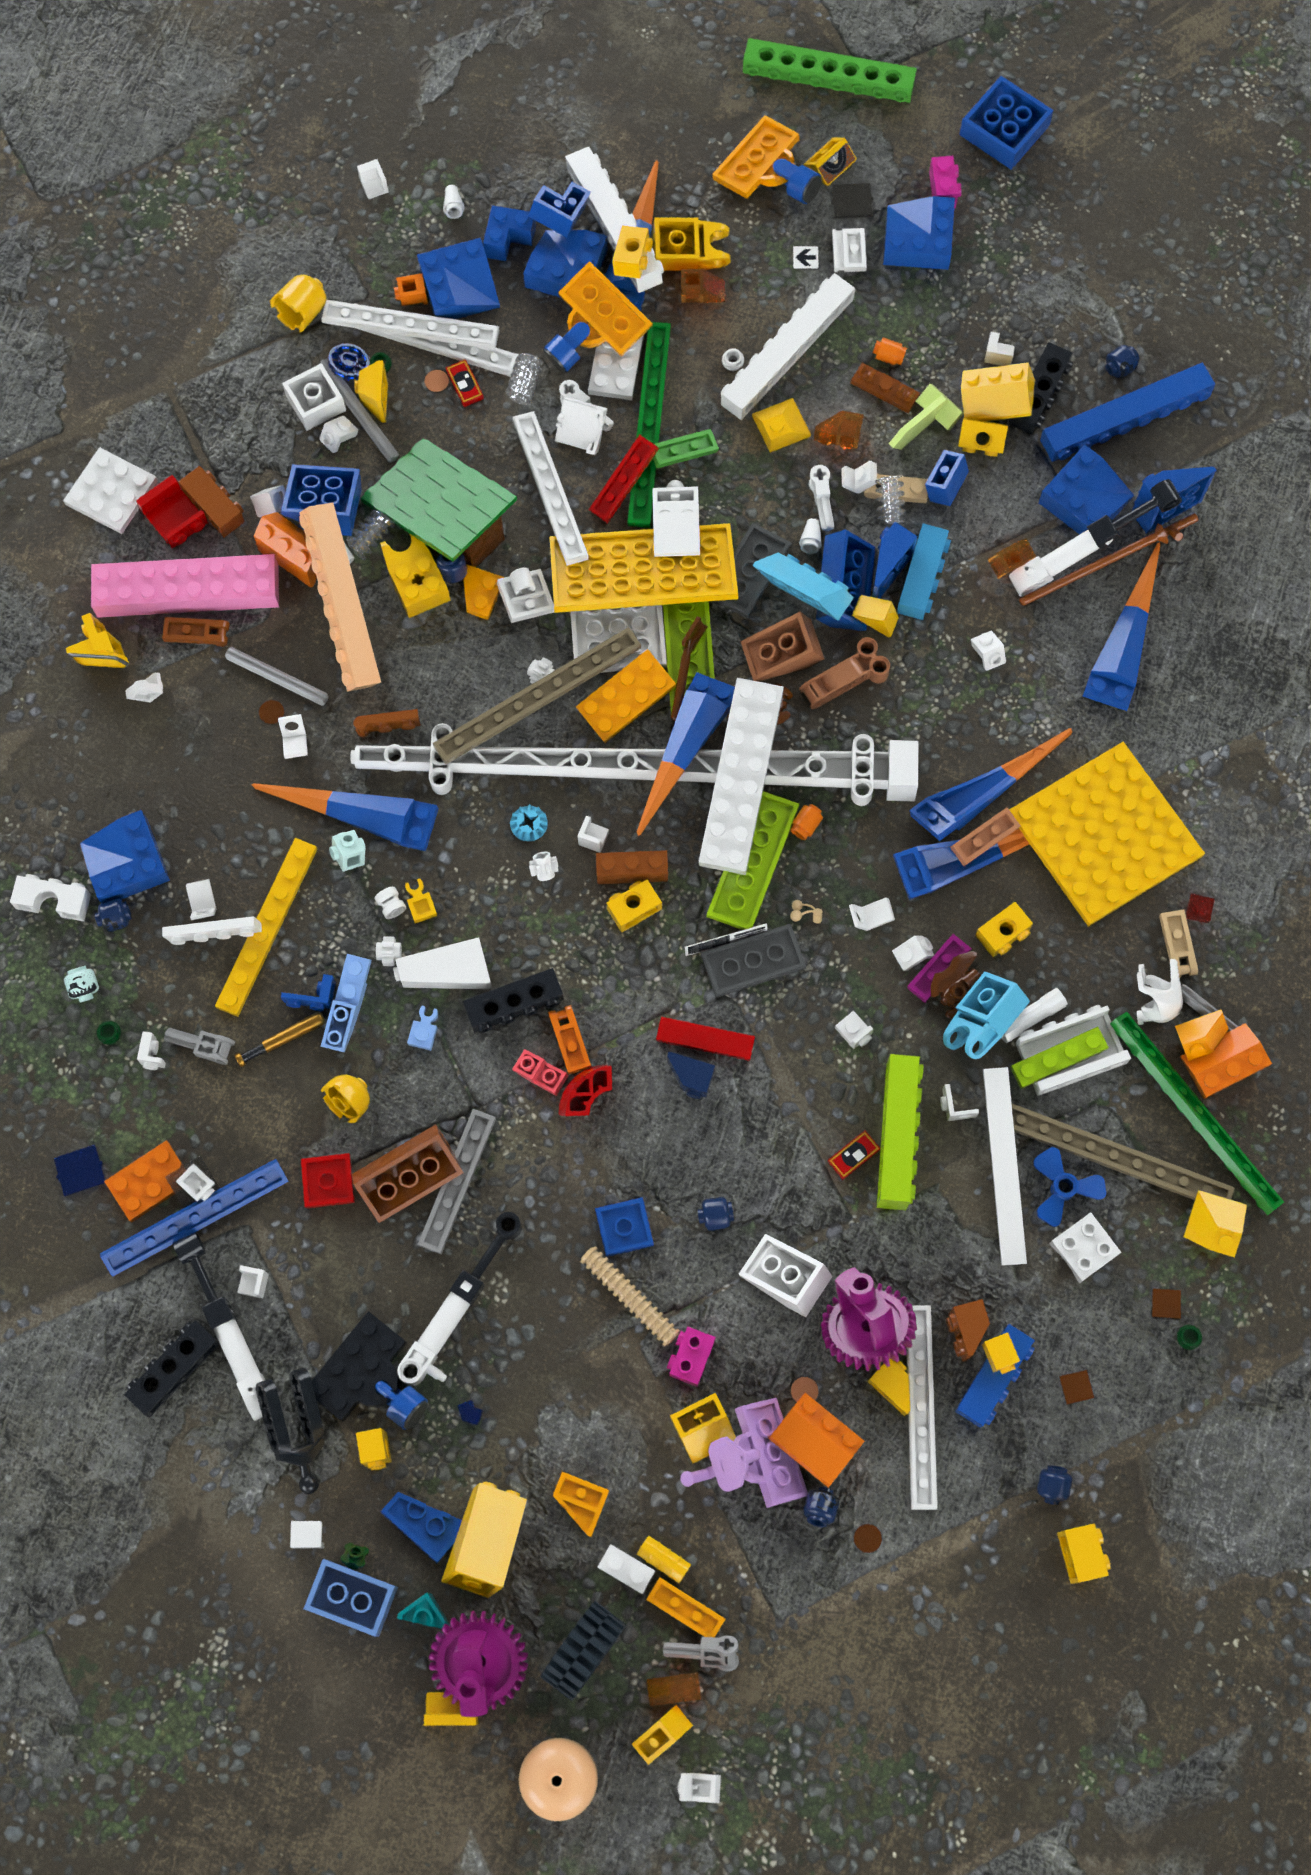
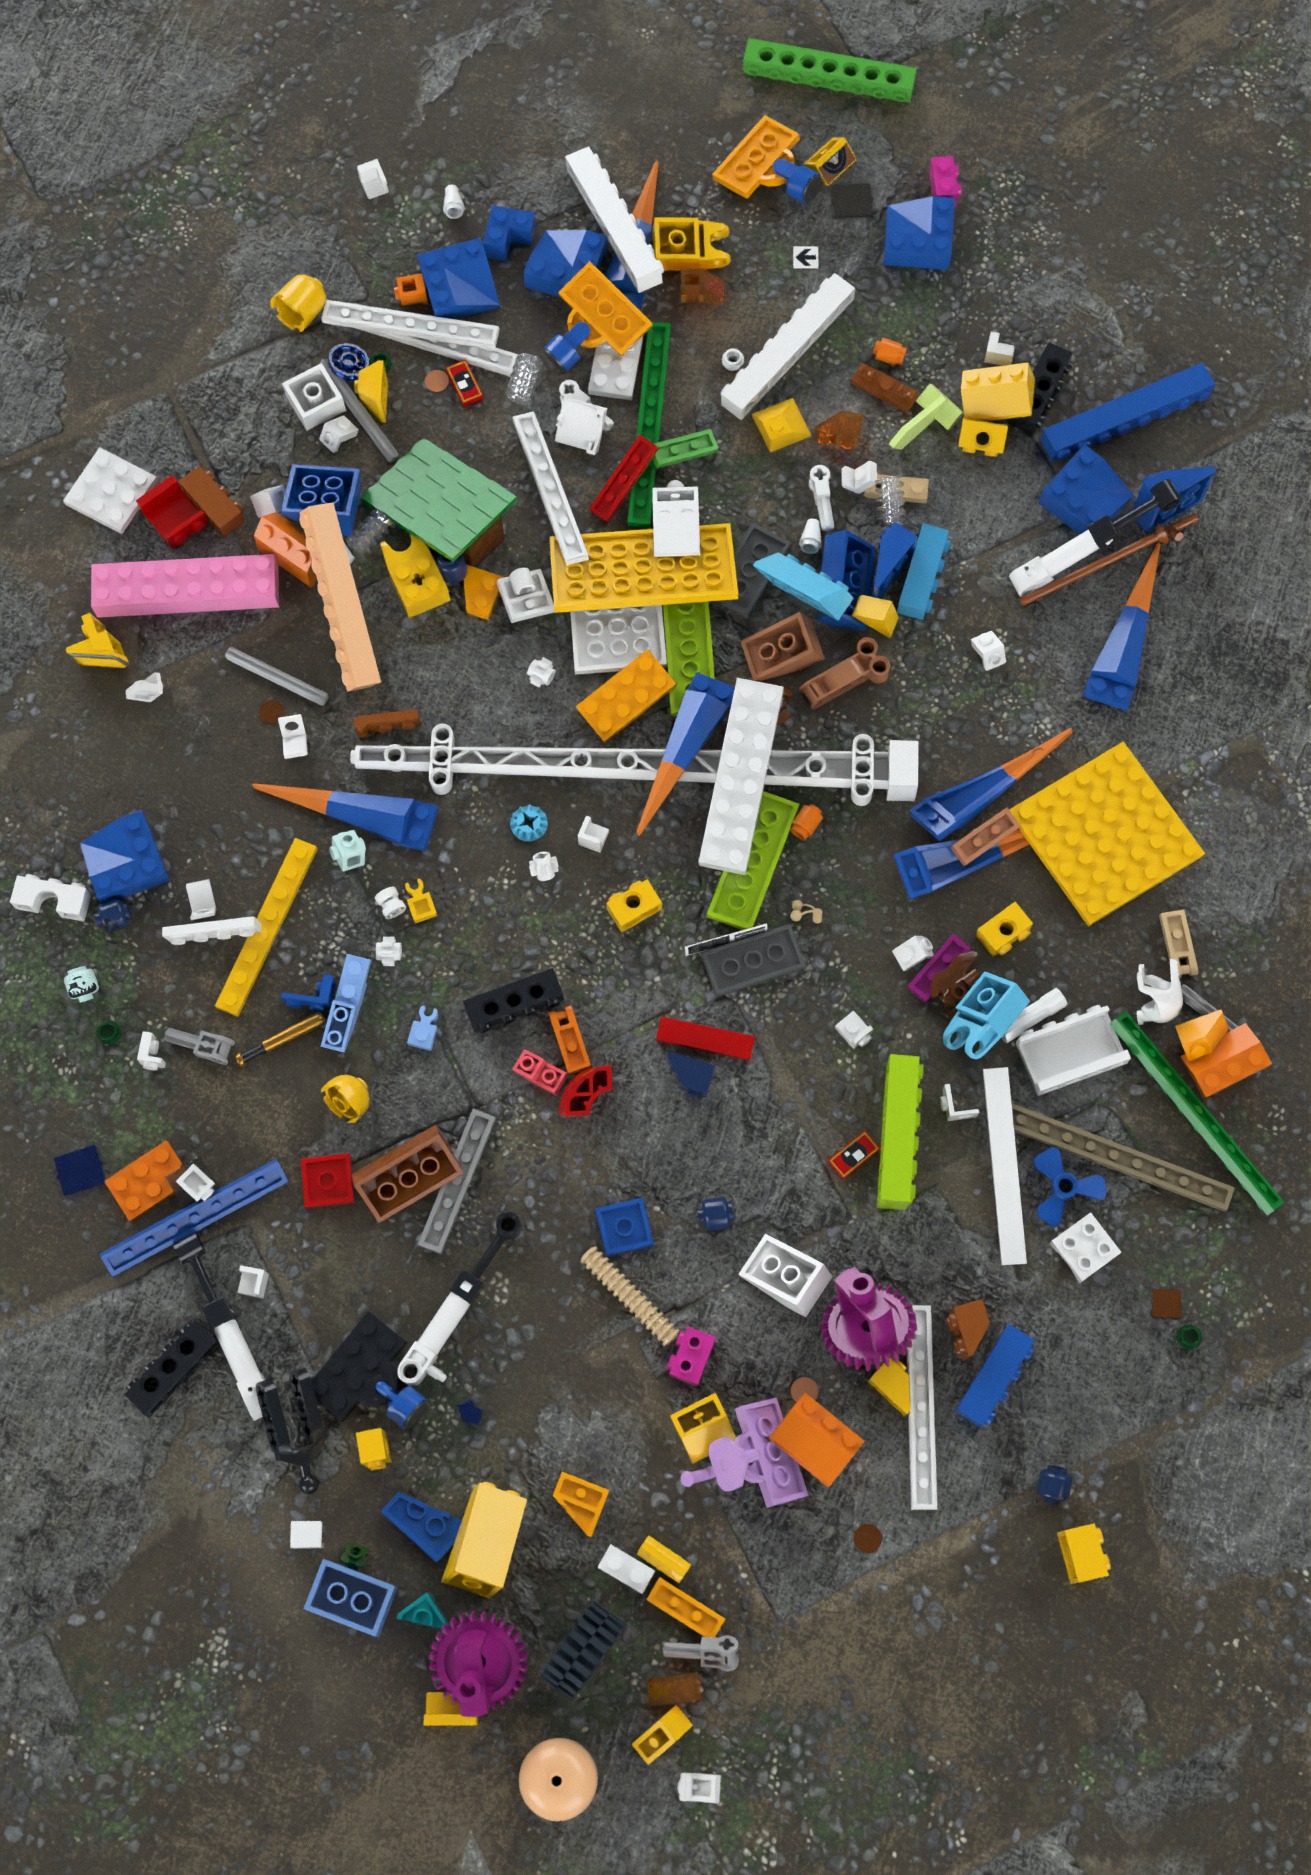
dark orange plate [162,617,230,647] -> none
white slope [393,937,492,989] -> none
dark tan plate [433,627,641,765] -> none
blue brick [528,181,591,238] -> none
dark orange brick [596,850,668,884] -> none
yellow brick [612,225,653,279] -> none
reddish brown piece [671,617,708,721] -> none
dark blue head [803,1487,839,1528] -> none
white plate [832,228,867,272] -> none
white bracket [849,898,895,931] -> none
blue brick [925,450,969,506] -> none
blue slope [959,76,1053,170] -> none
yellow brick [982,1332,1020,1375] -> none
clear orange slope [987,538,1037,579] -> none
lime plate [1010,1027,1109,1089] -> none
reddish brown sticker [1059,1370,1094,1404] -> none
dark blue head [1105,345,1140,379] -> none
yellow slope [1184,1190,1247,1257] -> none
clear red plate [1186,893,1215,923] -> none

